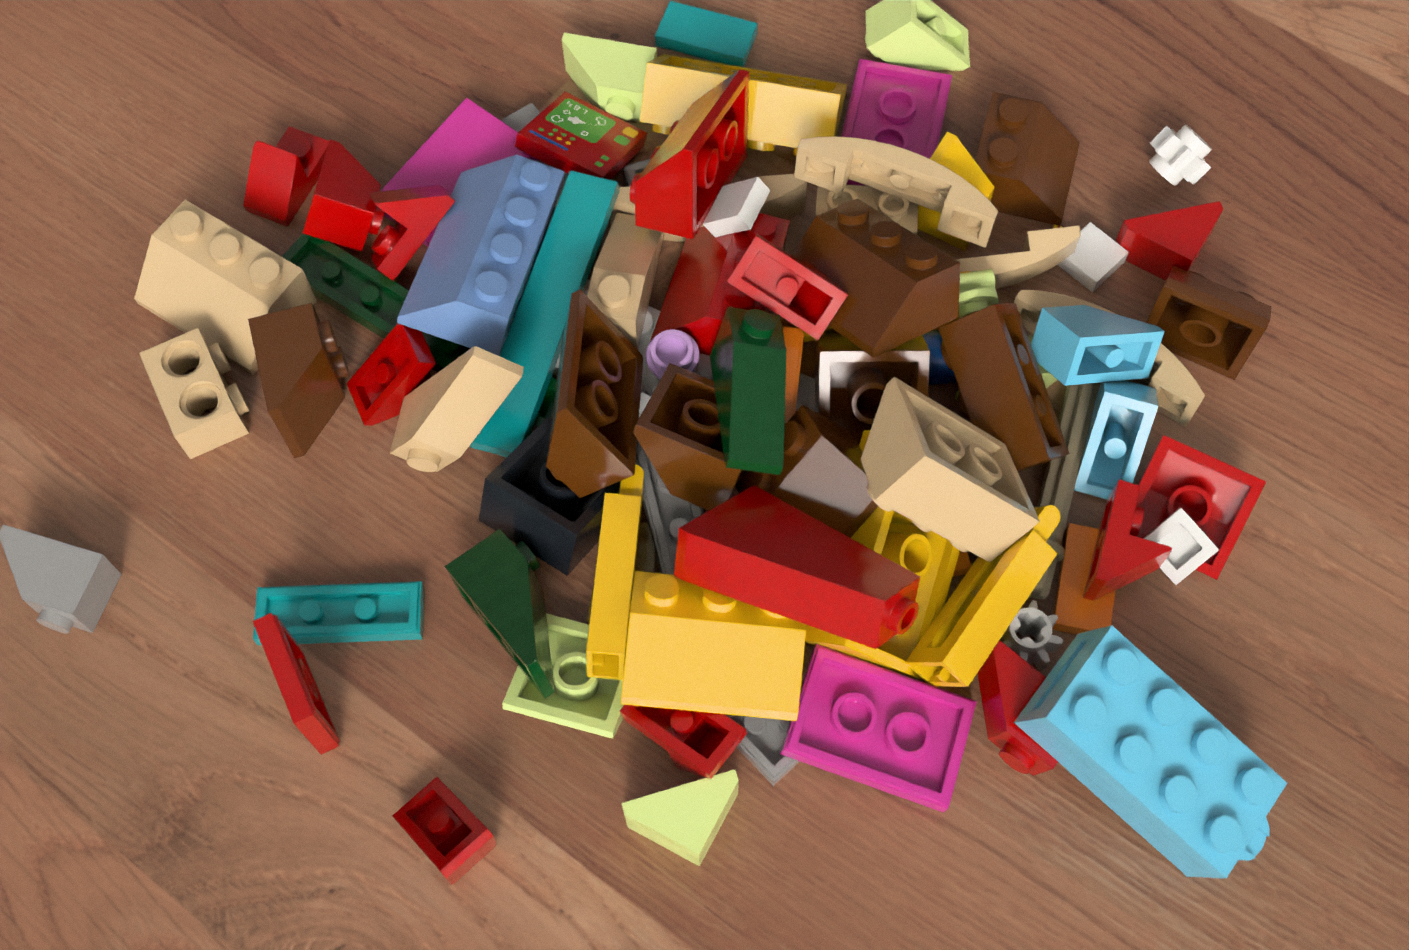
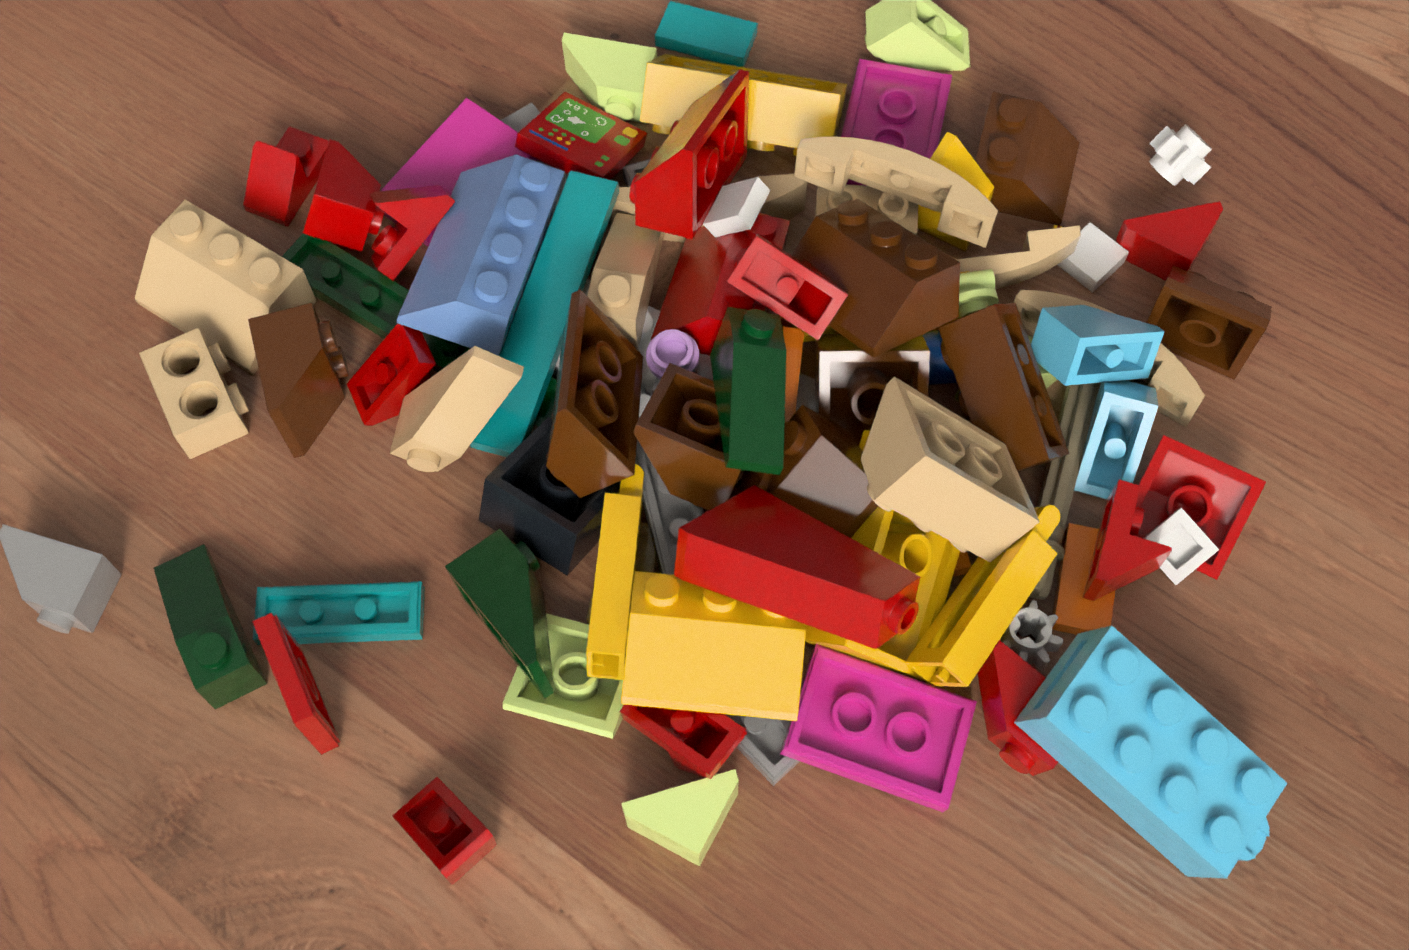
none -> dark green slope [153,544,267,710]

